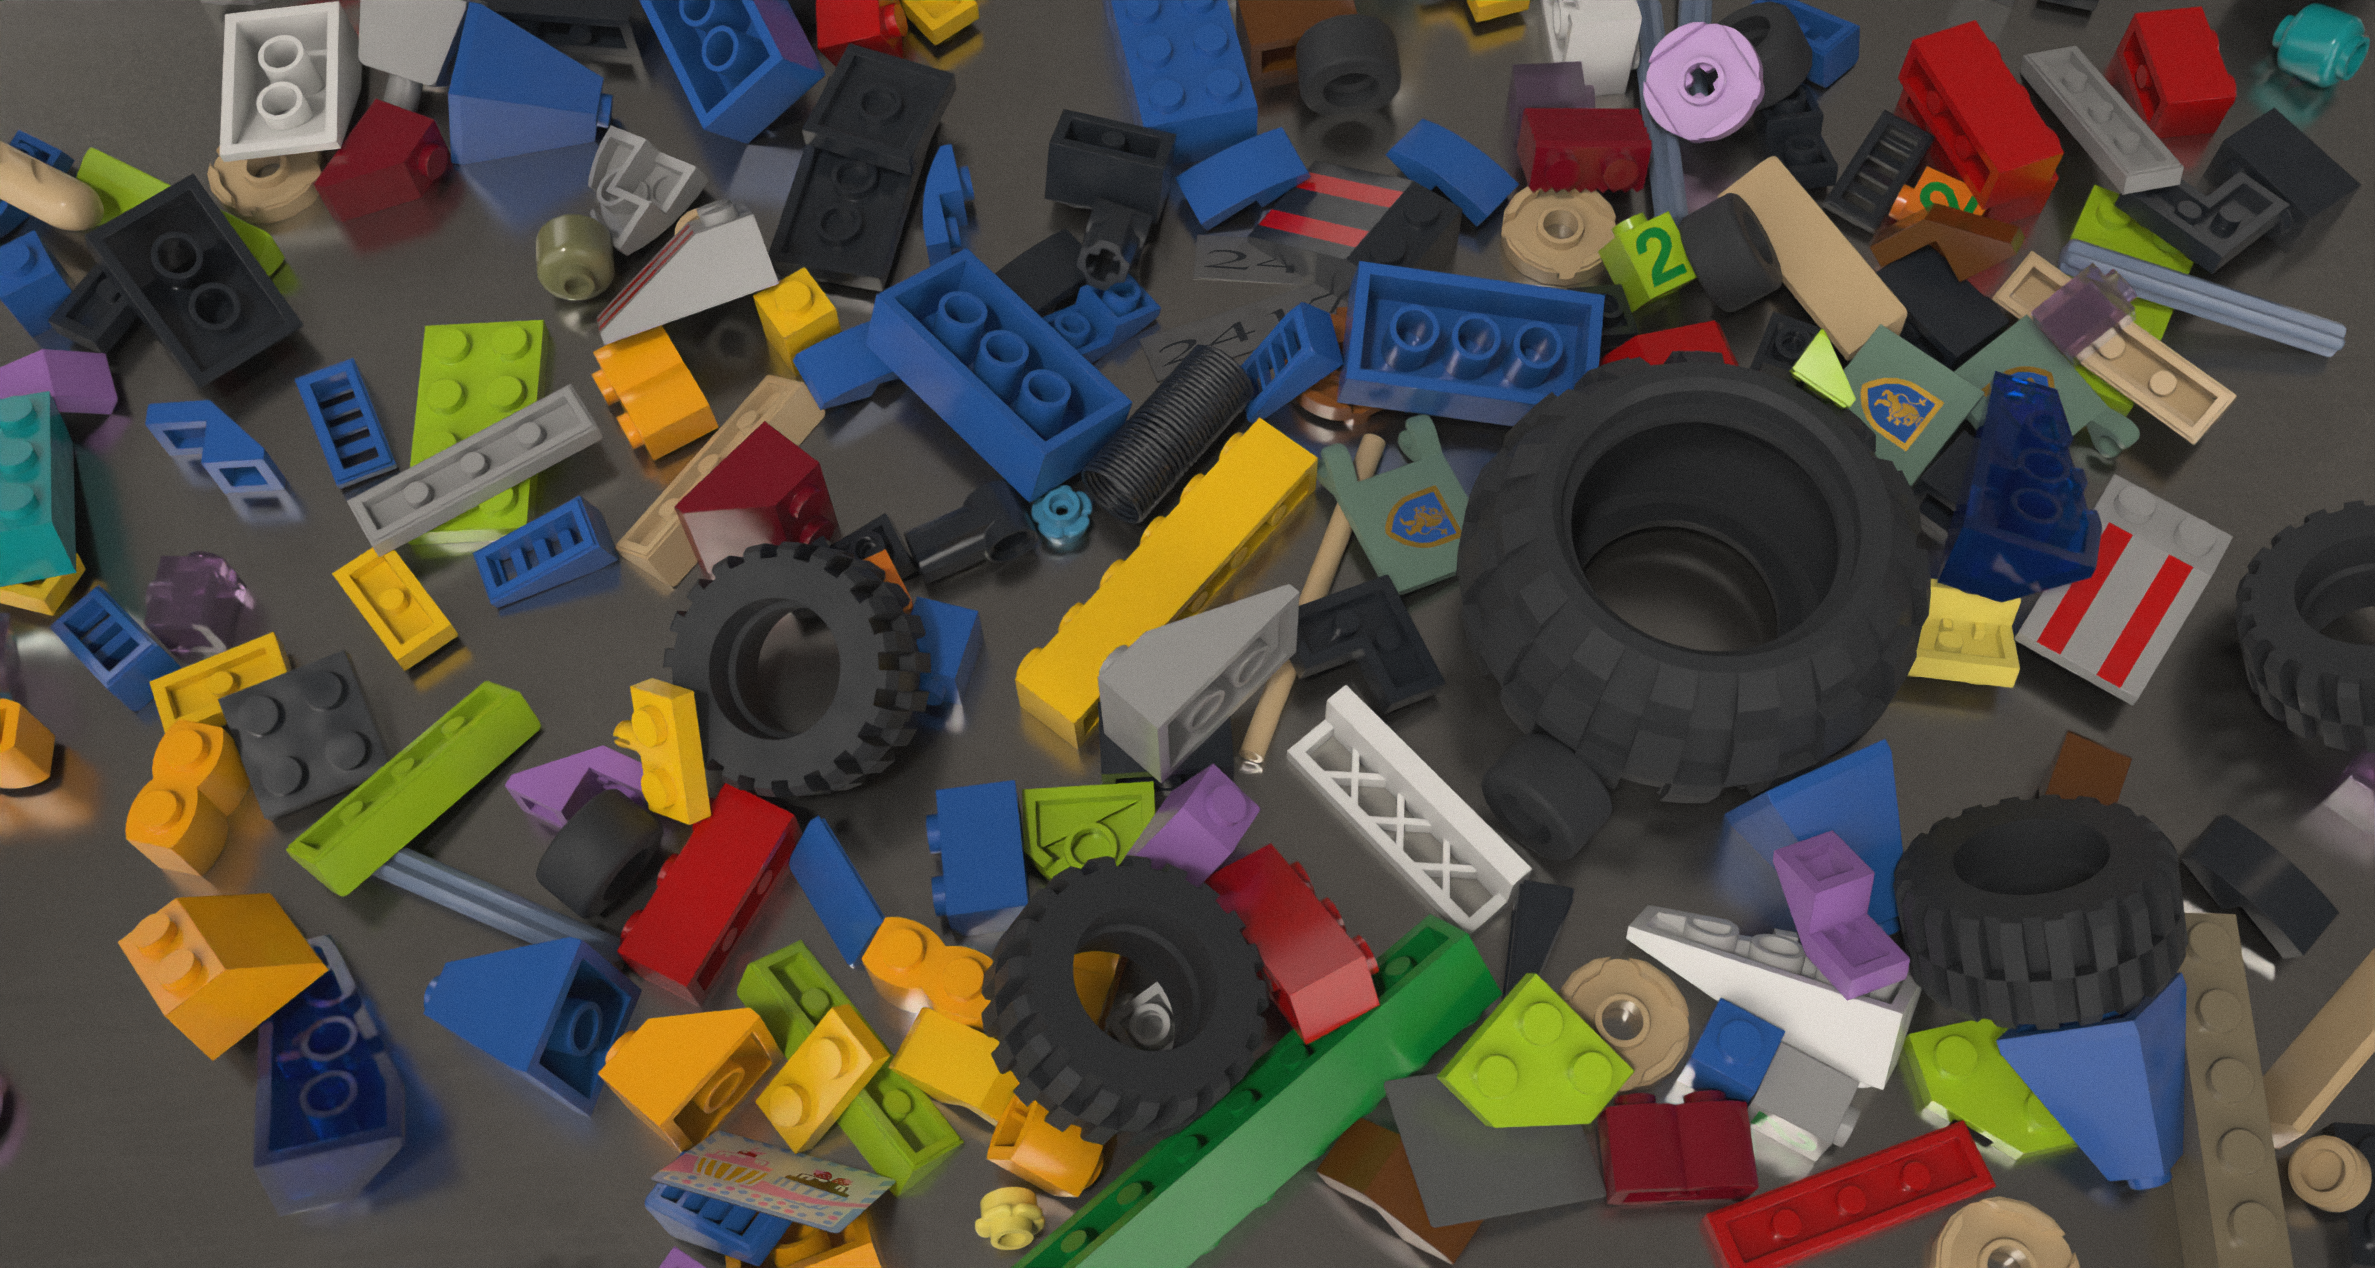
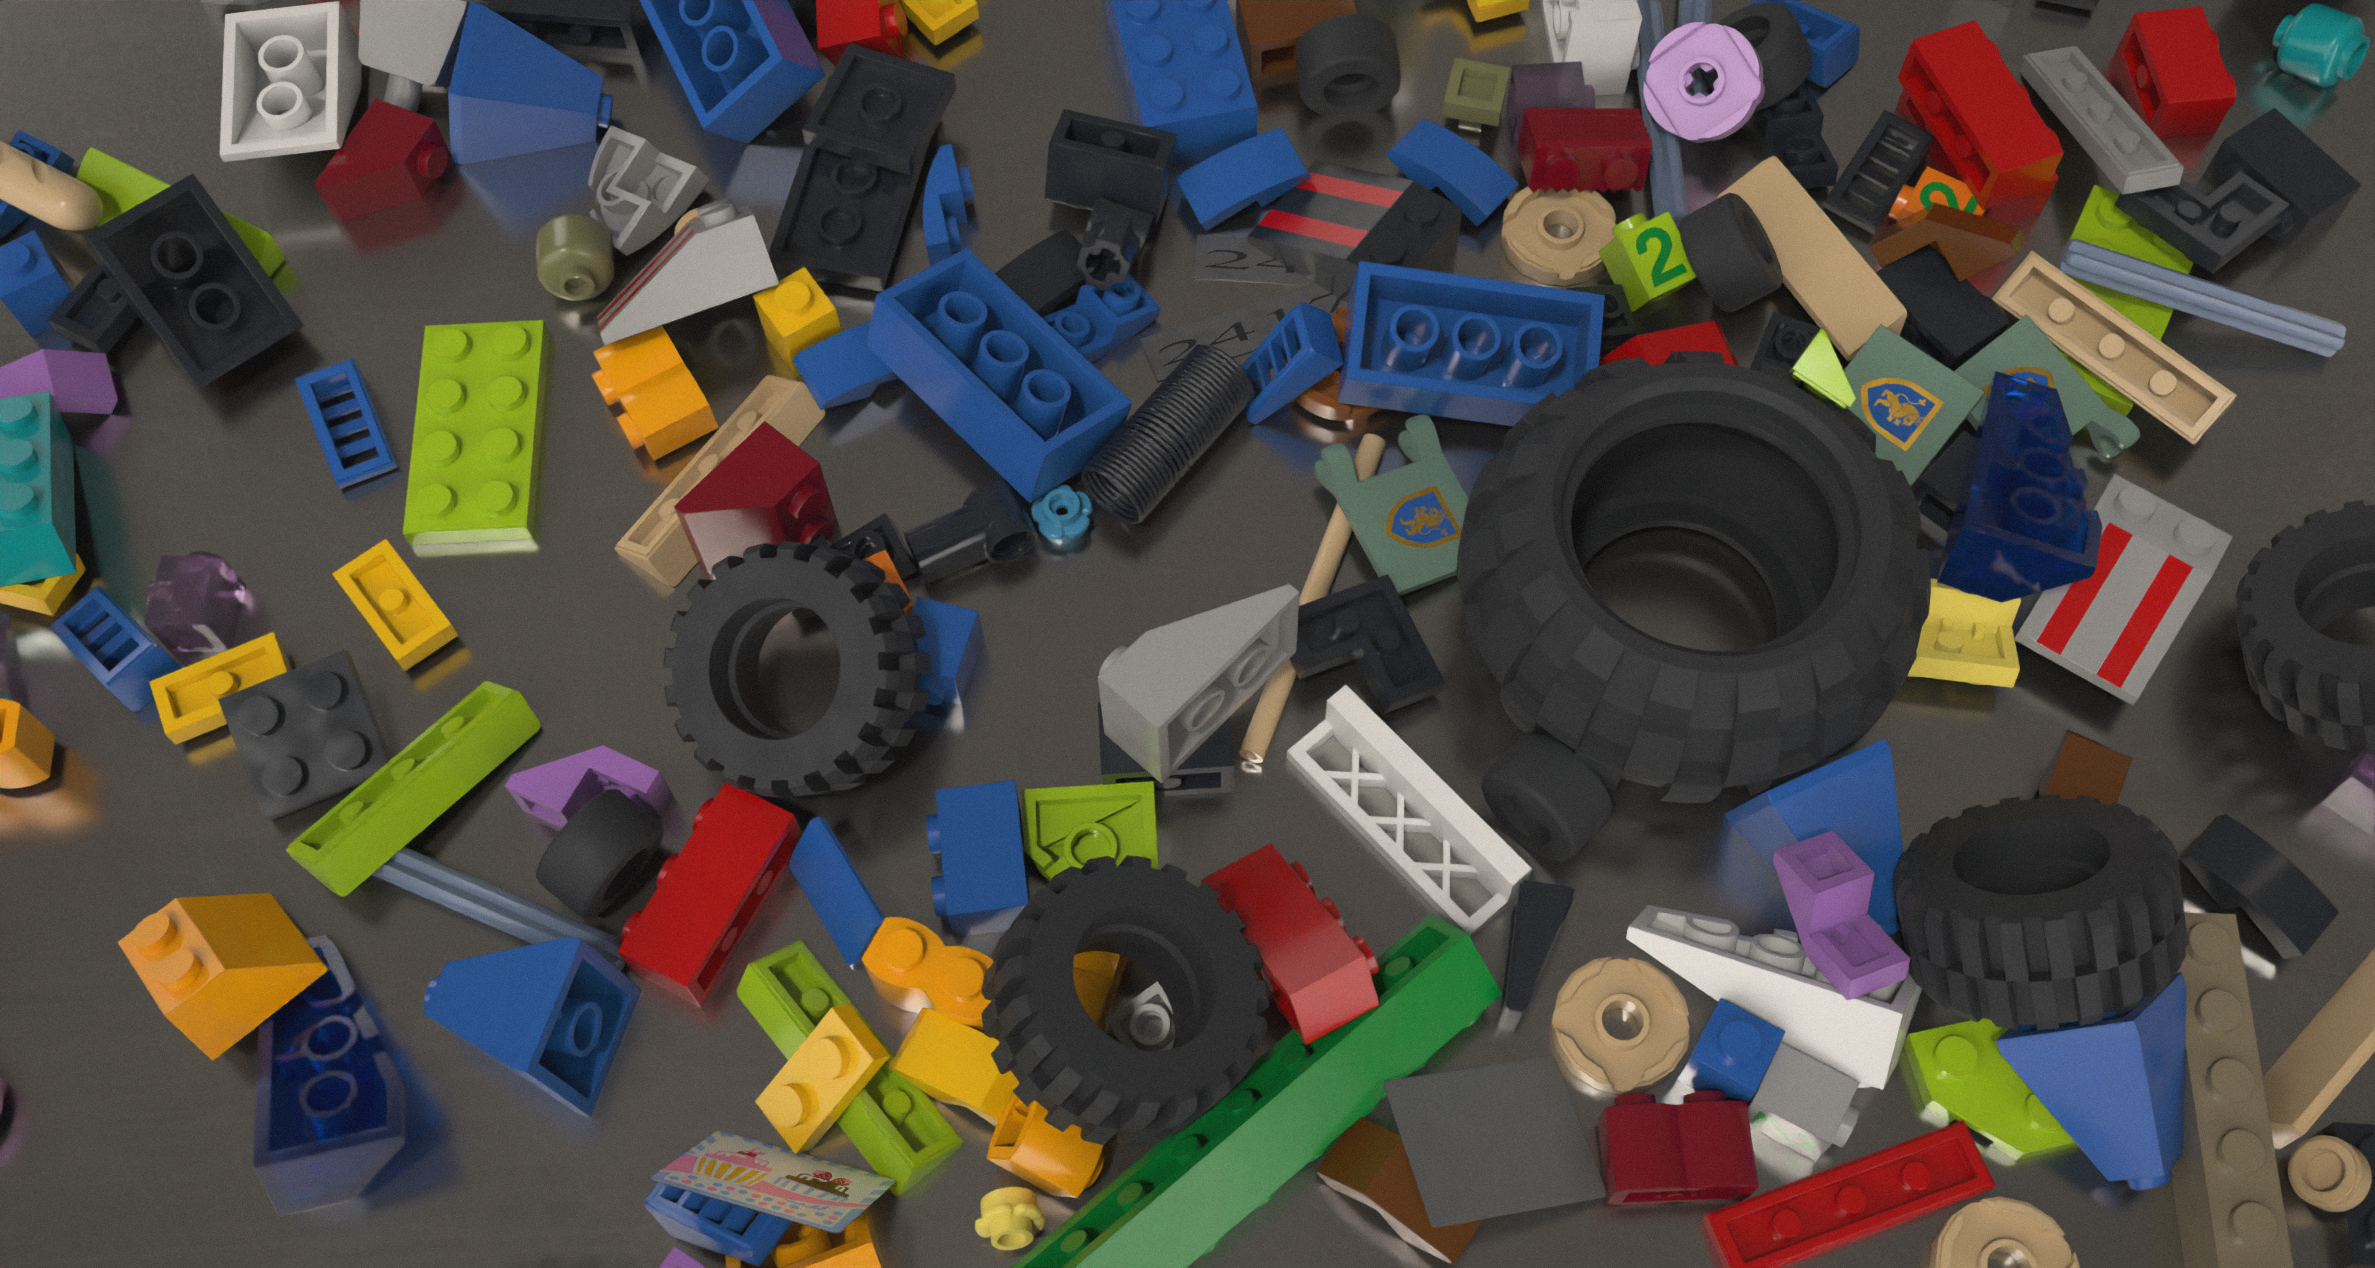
light orange brick [125,719,250,877] -> none
blue slope [145,400,286,494] -> none
tan tile [207,146,327,223] -> none
light grey tile [347,384,603,557] -> none
blue slope [473,495,619,608] -> none
light orange slope [597,1008,784,1154] -> none
yellow plate [613,678,711,825] -> none
yellow brick [1015,417,1318,750] -> none
medium lavender slope [1122,763,1261,887] -> none
lime plate [1436,973,1635,1128] -> none
brick [2031,263,2138,368] -> none
none -> olive tile [1442,58,1511,133]

